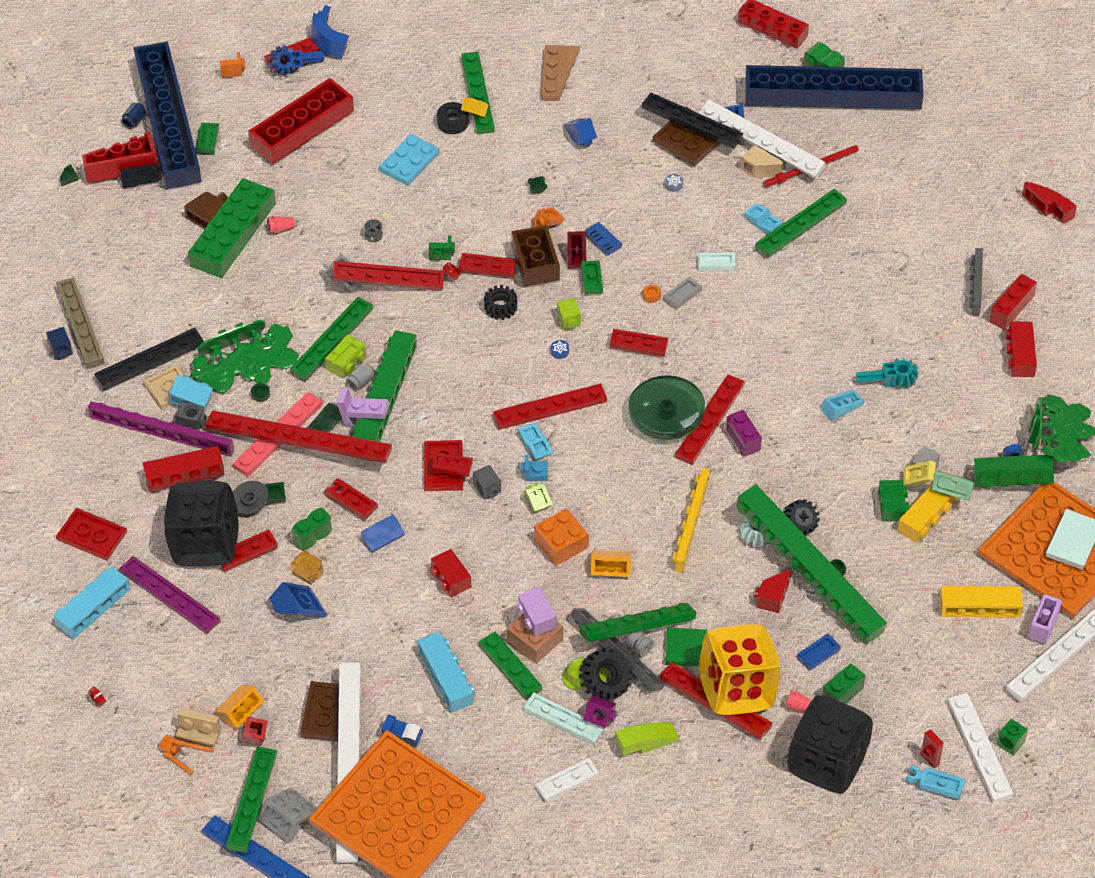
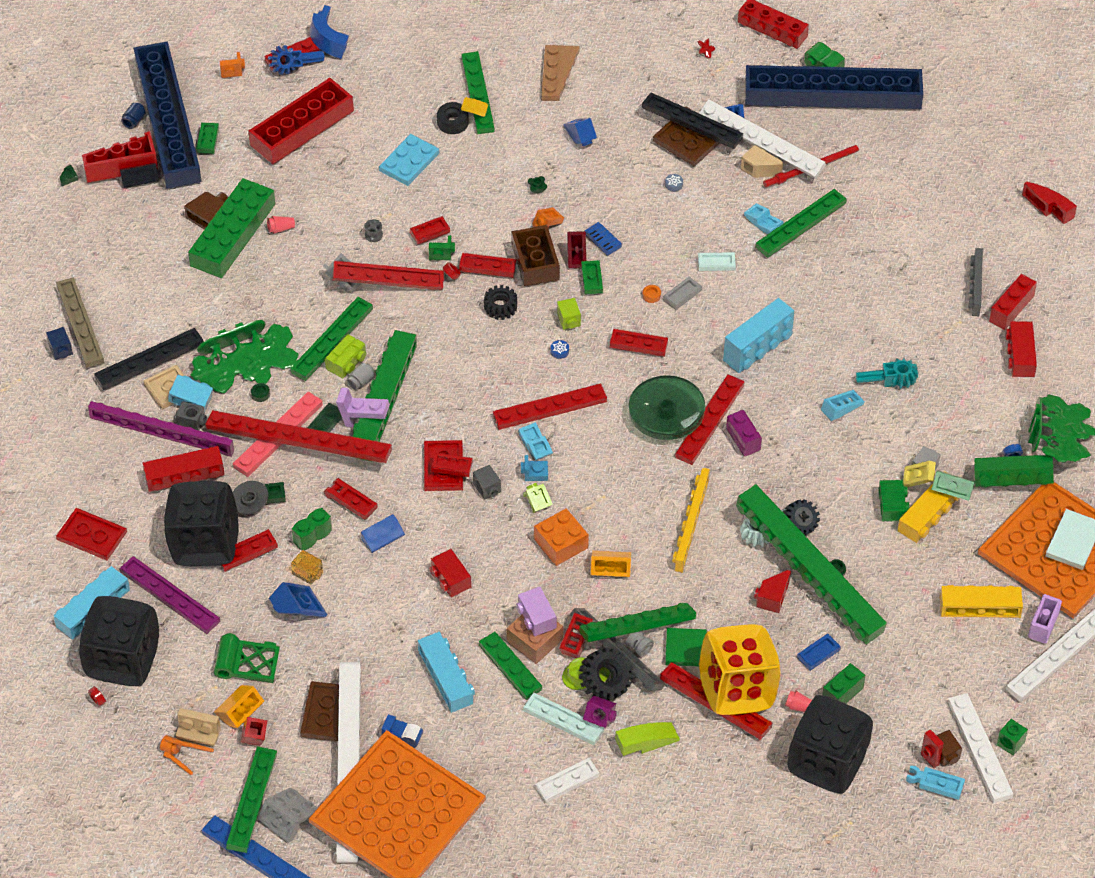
none -> black piece [79,596,159,686]
none -> green piece [214,633,280,683]
none -> red plate [410,216,450,245]
none -> red slope [559,613,593,658]
none -> red plant [697,38,715,59]
none -> medium azure brick [723,298,794,373]
none -> reddish brown brick [937,730,962,767]

